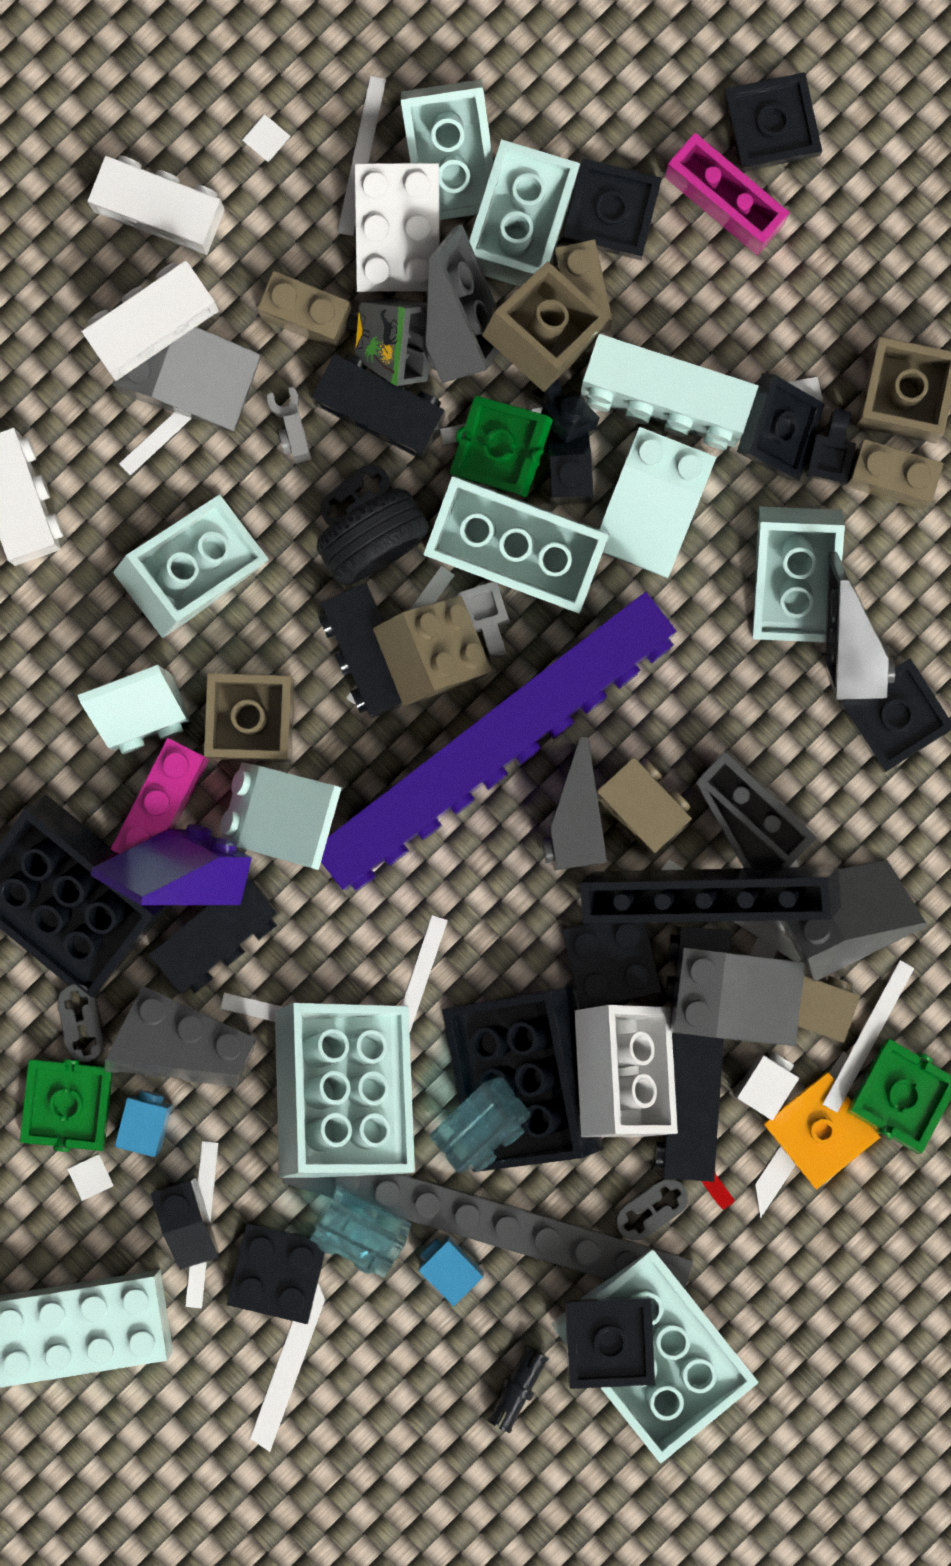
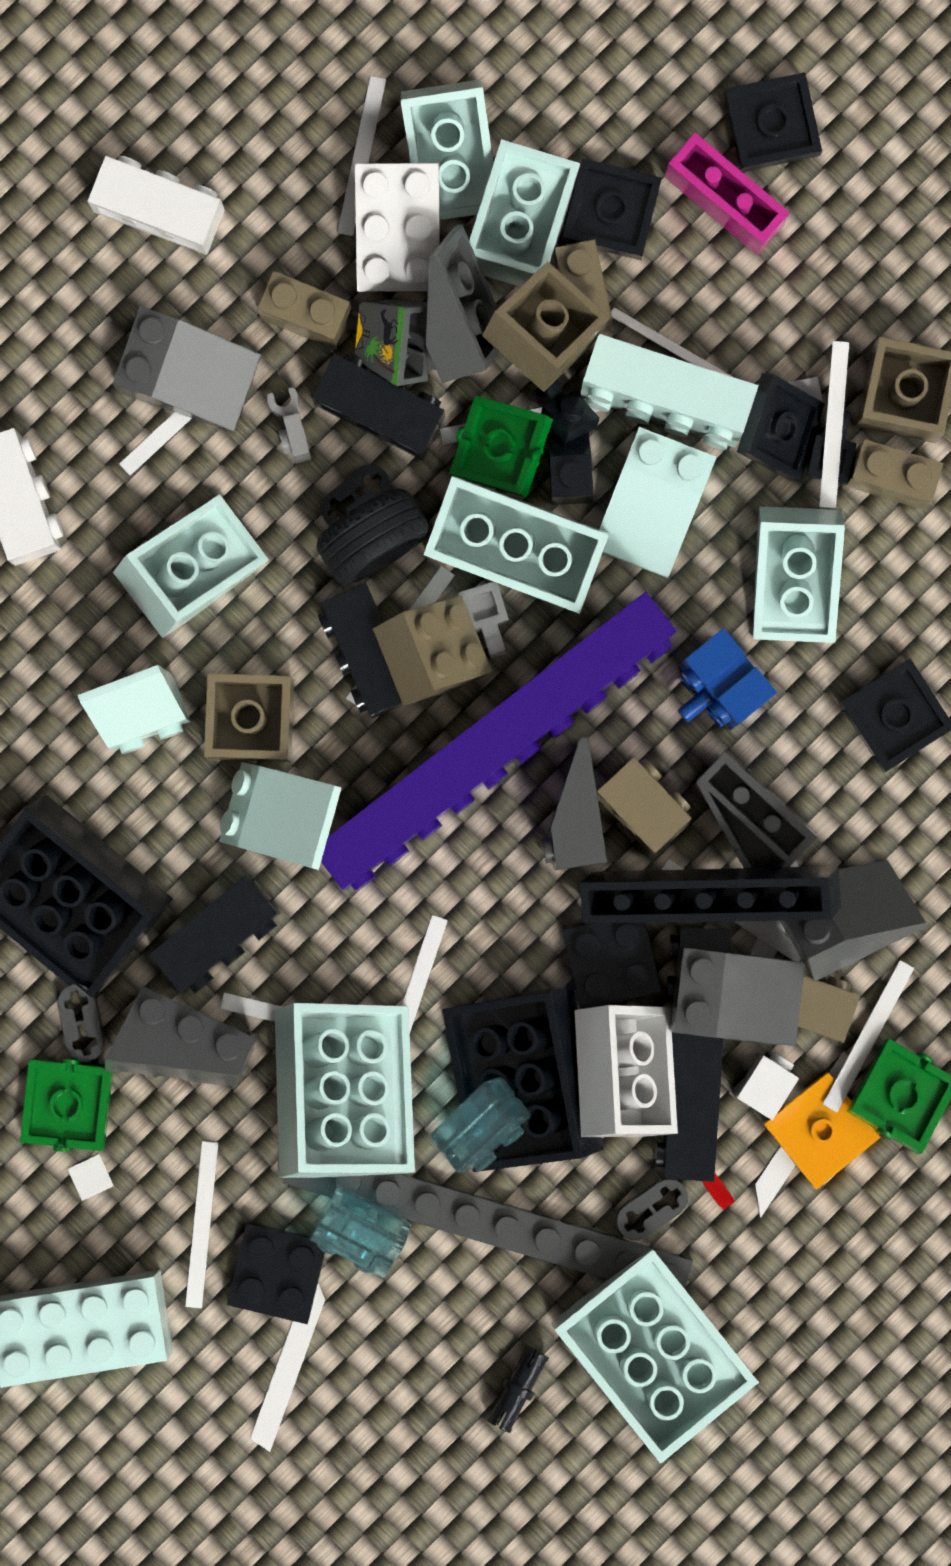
white brick [81,261,219,381] -> none
dark purple slope [91,824,252,905] -> none
dark pink brick [110,738,210,854] -> none
dark azure brick [115,1090,173,1157] -> none
black slope [150,1177,221,1270] -> none
white sticker [242,114,291,162] -> none
dark azure brick [418,1235,484,1307] -> none
black plate [565,1296,655,1389] -> none
slope [825,552,895,700] -> none
none -> white sticker [611,308,733,377]
none -> blue brick [678,628,778,730]
none -> white sticker [819,341,849,508]

